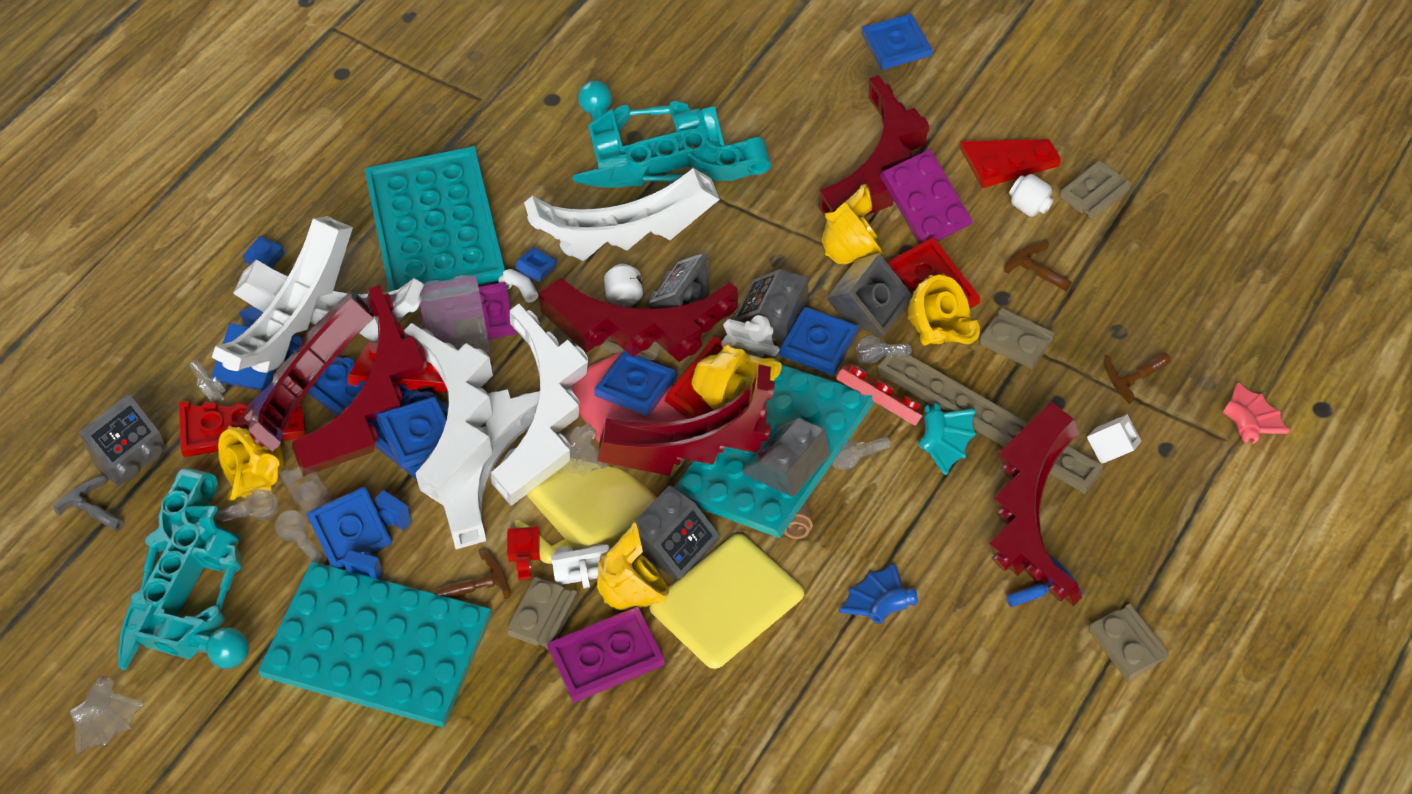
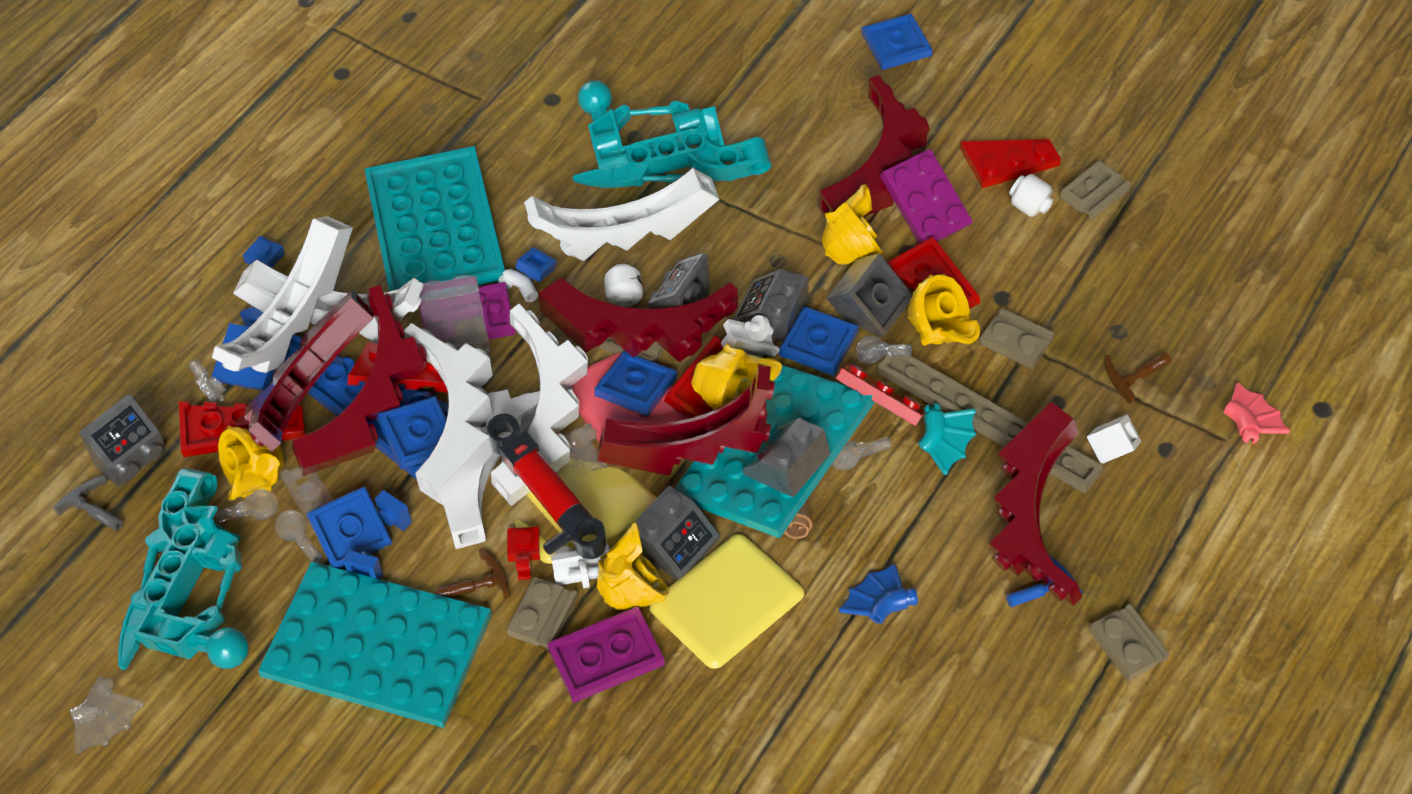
reddish brown piece [1004,241,1072,291] -> none
none -> black piece [487,413,607,559]

